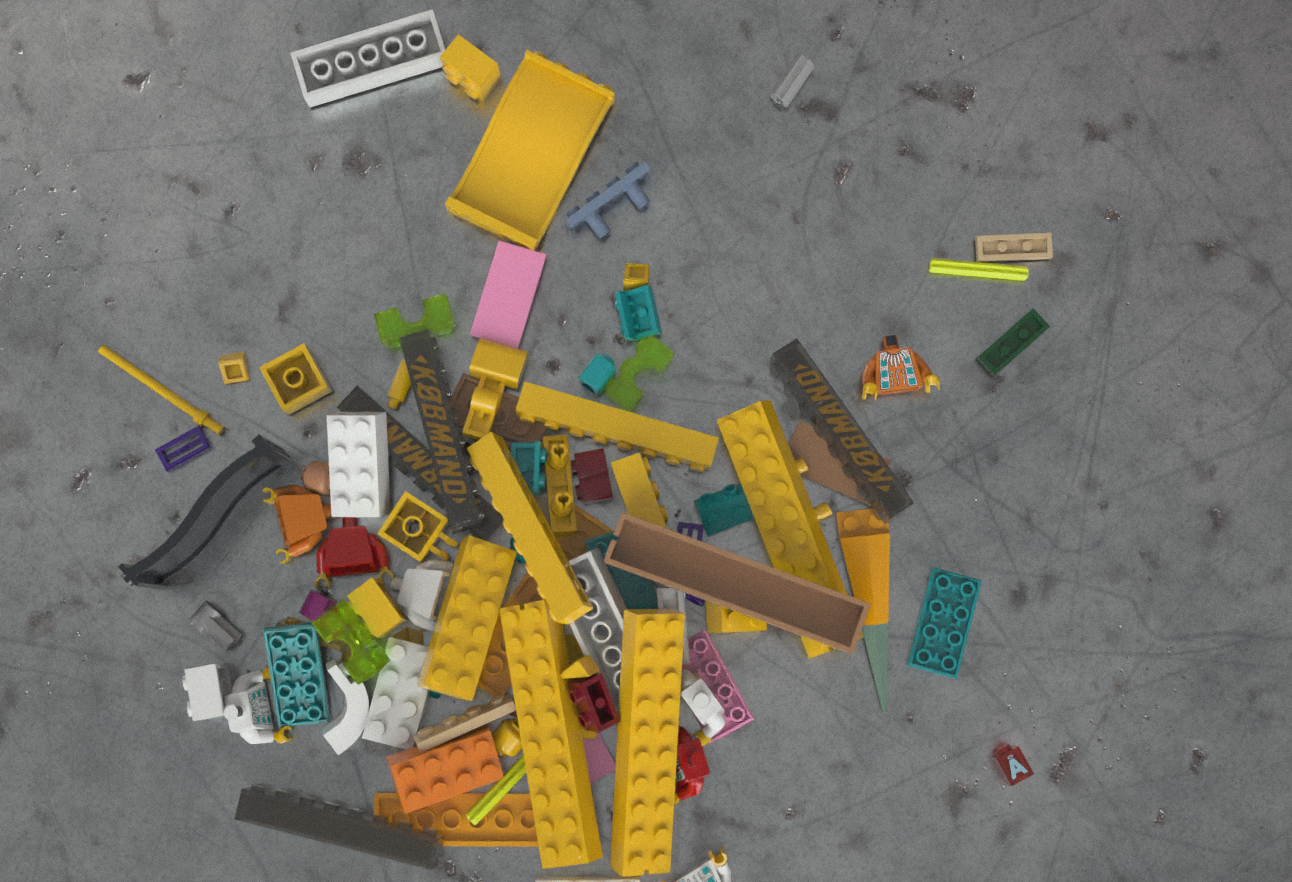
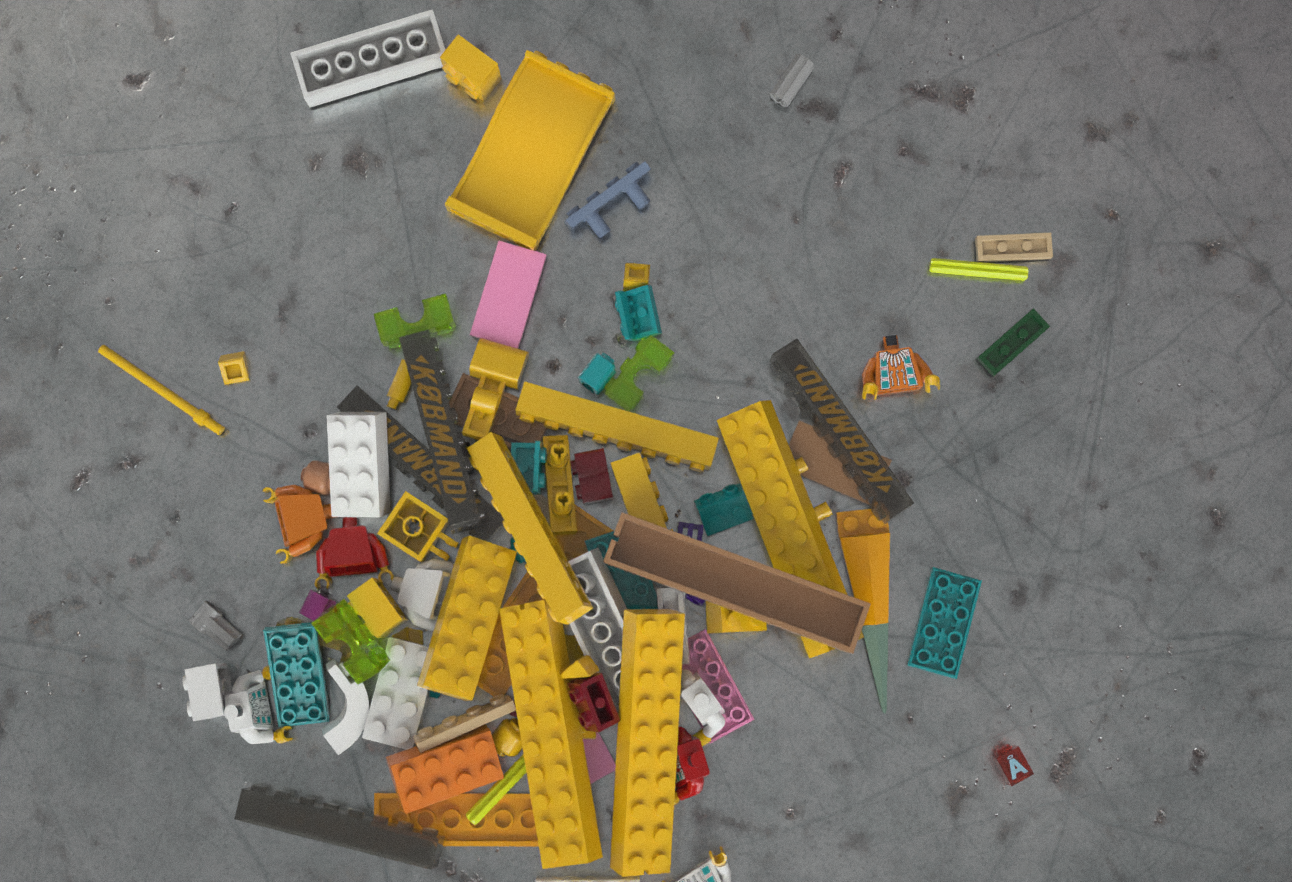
black panel [118,434,297,590] -> none
dark purple tile [155,425,213,472] -> none
yellow brick [259,343,333,415] -> none

